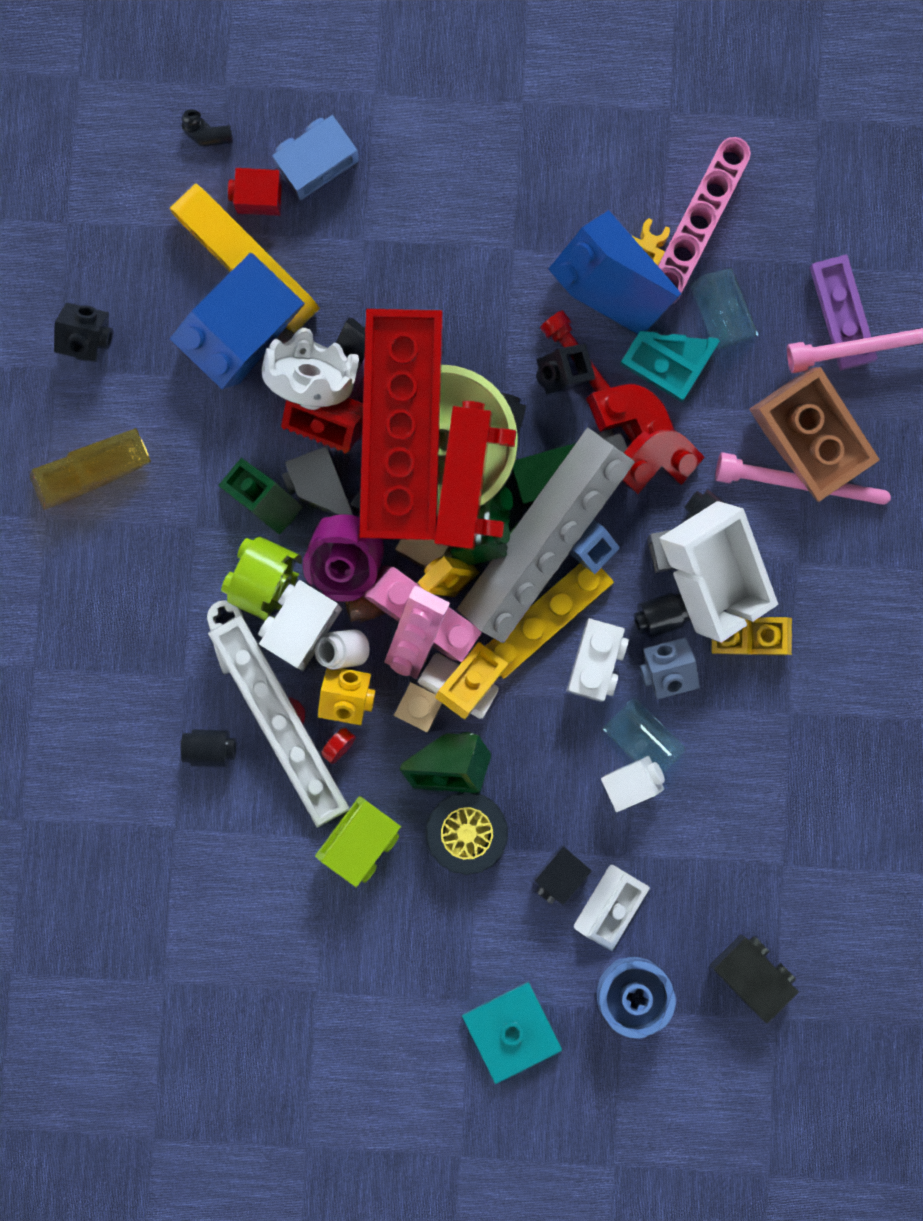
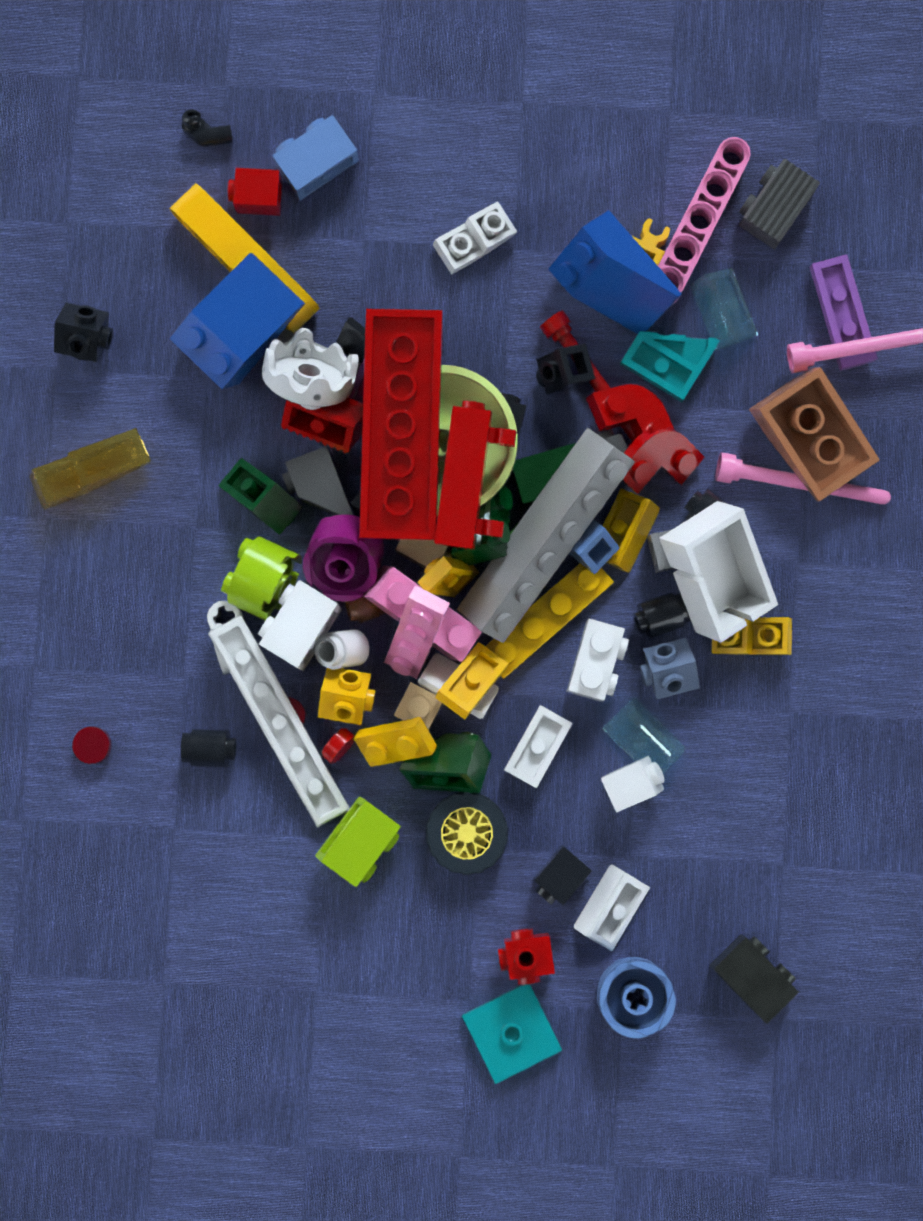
none -> dark red tile [72,727,112,764]
none -> yellow plate [354,717,437,767]
none -> white slope [433,201,517,275]
none -> red brick [498,928,555,985]
none -> white plate [504,705,573,788]
none -> yellow slope [602,489,660,573]
none -> dark grey brick [739,159,820,250]

